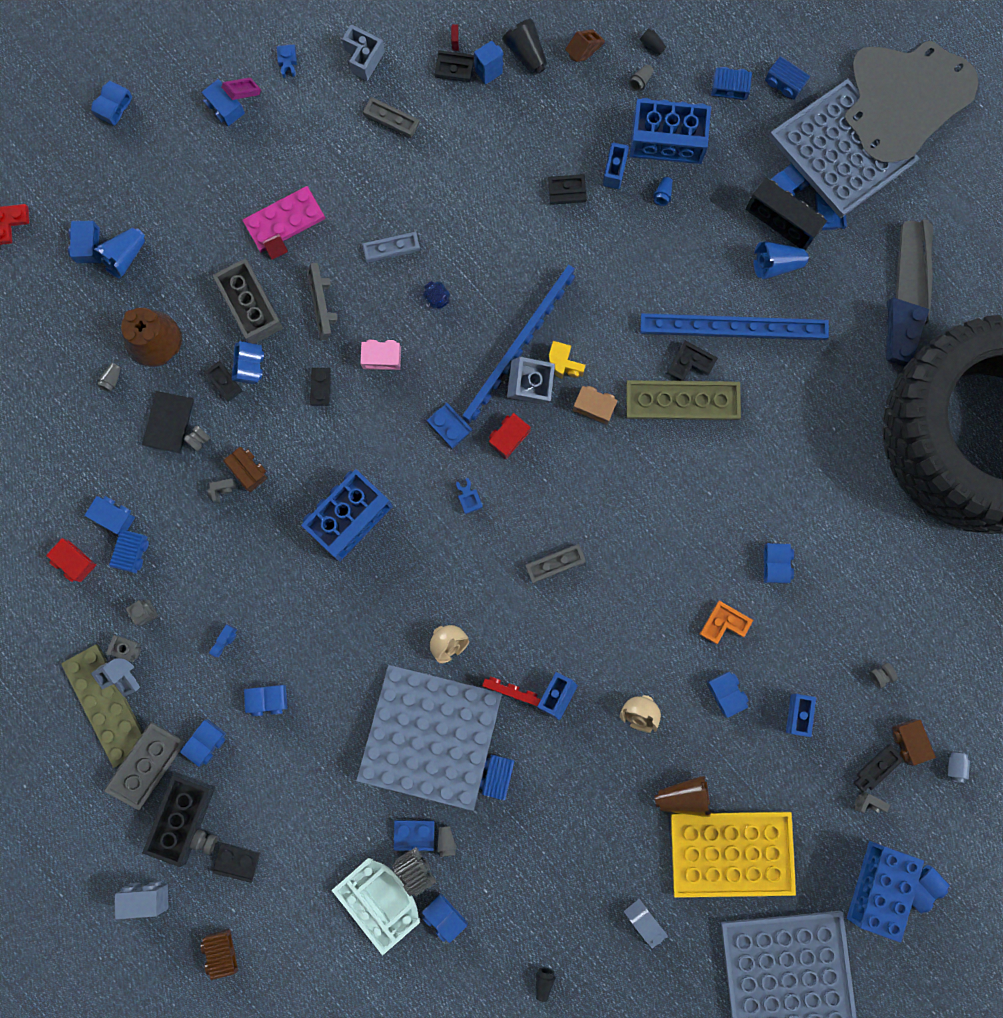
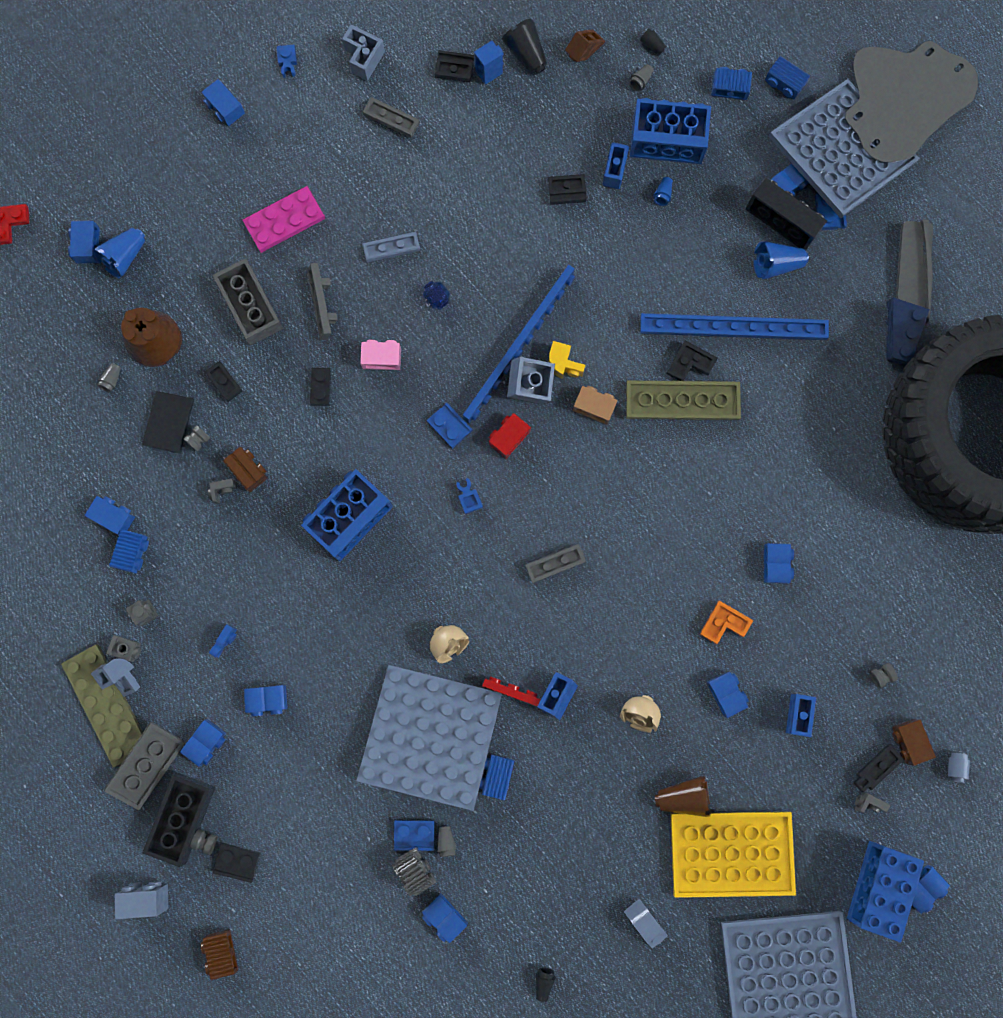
red brick [46,538,96,582] -> none
blue brick [91,81,132,126] -> none
magenta plate [221,78,261,100] -> none
blue brick [232,341,264,384] -> none
dark red tile [263,234,288,259] -> none
light aqua slope [332,858,420,956] -> none
dark red tile [451,24,459,51] -> none

